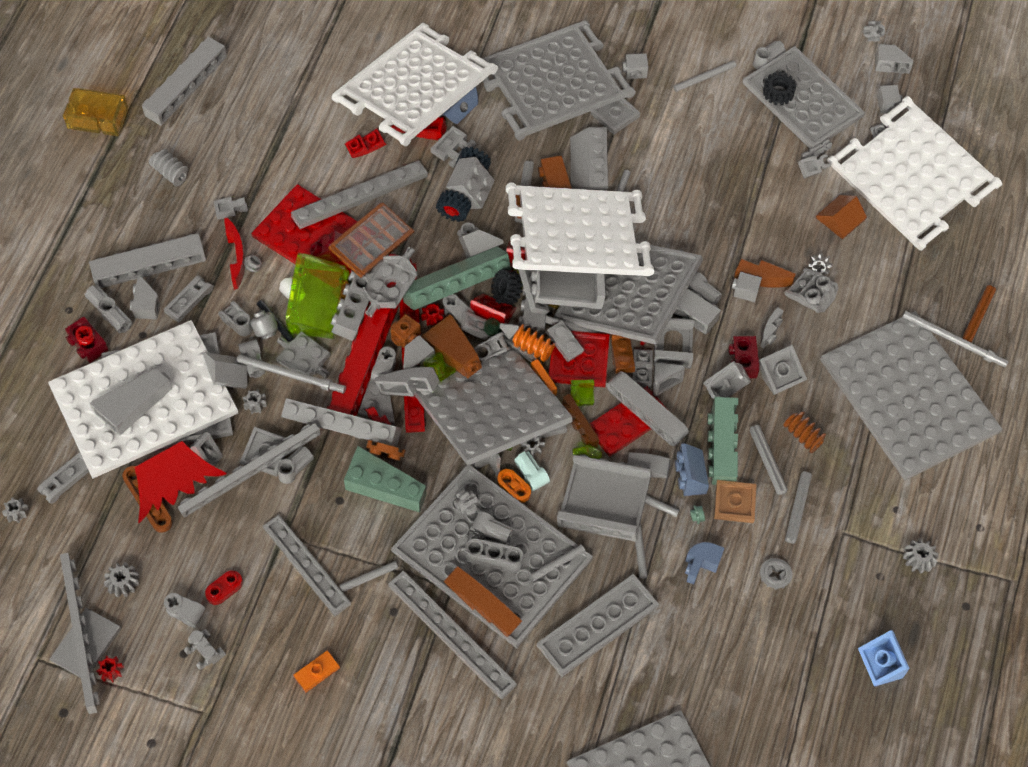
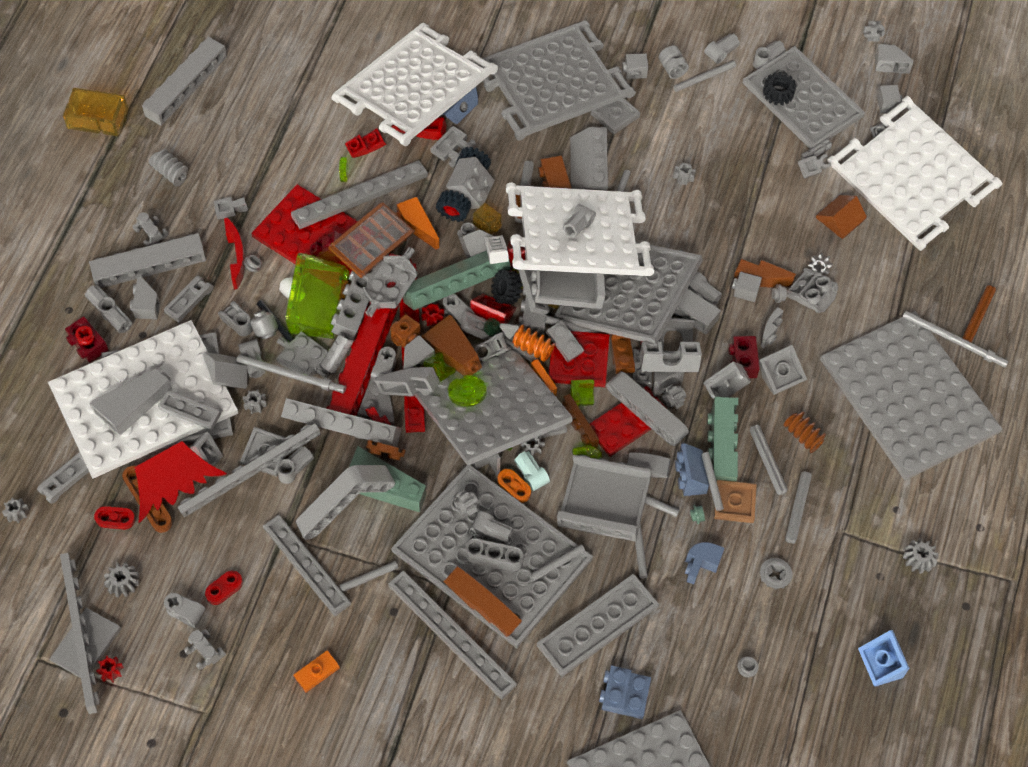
none -> red plate [94,506,136,530]
none -> light grey piece [132,212,169,247]
none -> light grey plate [158,390,221,431]
none -> light grey beam [296,465,395,540]
none -> light grey axle [321,332,354,373]
none -> clear neon green tile [339,157,348,182]
none -> orange slope [395,197,439,249]
none -> clear neon green tile [448,375,487,407]
none -> clear yellow brick [473,203,502,234]
none -> white slope [484,235,508,264]
none -> light grey piece [563,204,596,238]
none -> sand blue plate [599,665,651,719]
none -> light grey arch [640,341,702,372]
none -> light grey wheel [658,45,689,79]
none -> light grey gear [662,384,686,409]
none -> light grey gear [673,162,696,185]
none -> light grey bar [701,452,724,511]
none -> light grey piece [704,33,740,64]
none -> light grey plate [737,657,759,677]
none -> light grey plate [772,284,787,303]

